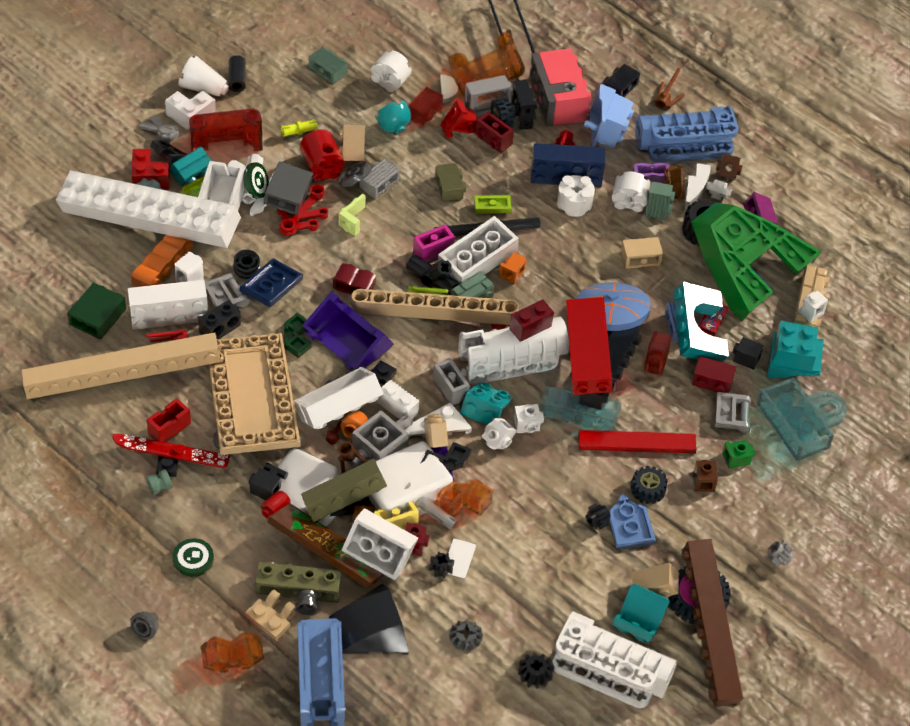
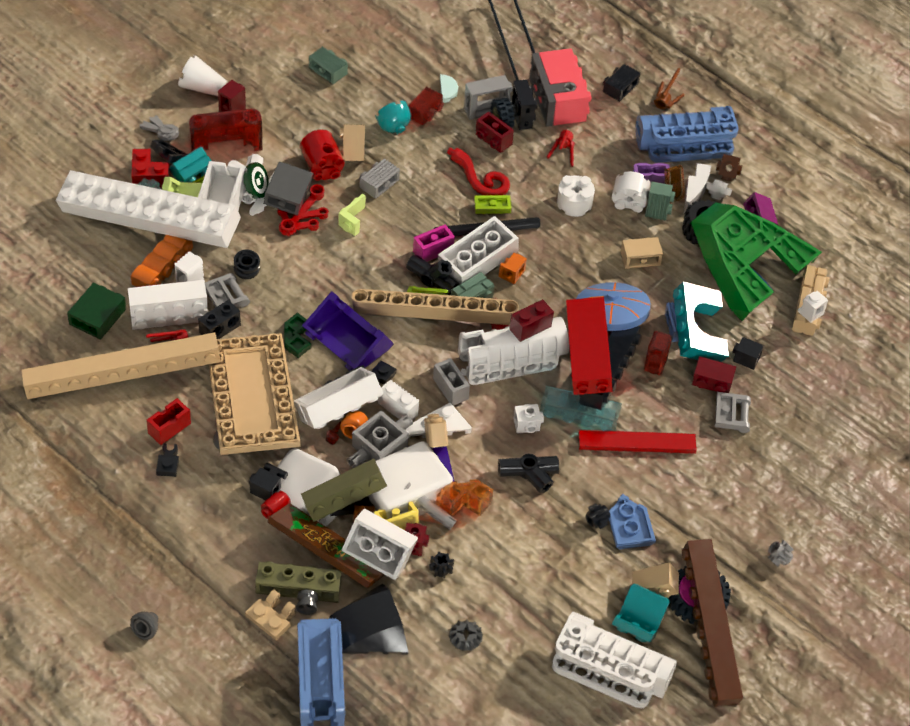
red piece [112,434,231,469] -> none
sand green wheel [146,469,172,496] -> none
white brick [165,91,216,132] -> none
dark green tile [172,538,214,577] -> none
clear orange brick [201,631,264,673] -> none
black brick [228,55,246,92] -> none
dark blue tile [240,258,303,308] -> none
neon yellow pin [281,119,318,137] -> none
dark red brick [333,263,376,295] -> none
dark grey tile [338,162,372,187] -> none
reddish brown plant [338,441,367,474] -> none
white brick [371,51,412,93] -> none
black tile [421,442,472,472] -> none
olive brick [435,163,466,202] -> none
red pin [440,100,478,138] -> none
clear orange windscreen [448,30,525,97] -> none
white sticker [448,539,476,578] -> none
teal bracket [460,382,513,425] -> none
white brick [481,418,517,450] -> none
black gear [518,652,554,689] -> none
dark blue piece [531,143,605,187] -> none
light blue piece [584,84,634,148] -> none
black wheel [631,466,668,504] -> none
reddish brown brick [693,460,718,492] -> none
red tile [698,305,729,337] -> none
green brick [722,440,755,469] -> none
clear light blue brick [757,377,847,461] -> none
teal piece [766,321,824,378] -> none
none -> yellowish green bracket [162,177,202,197]
none -> dark red brick [218,80,246,124]
none -> red plant [447,147,510,196]
none -> black piece [498,453,559,493]

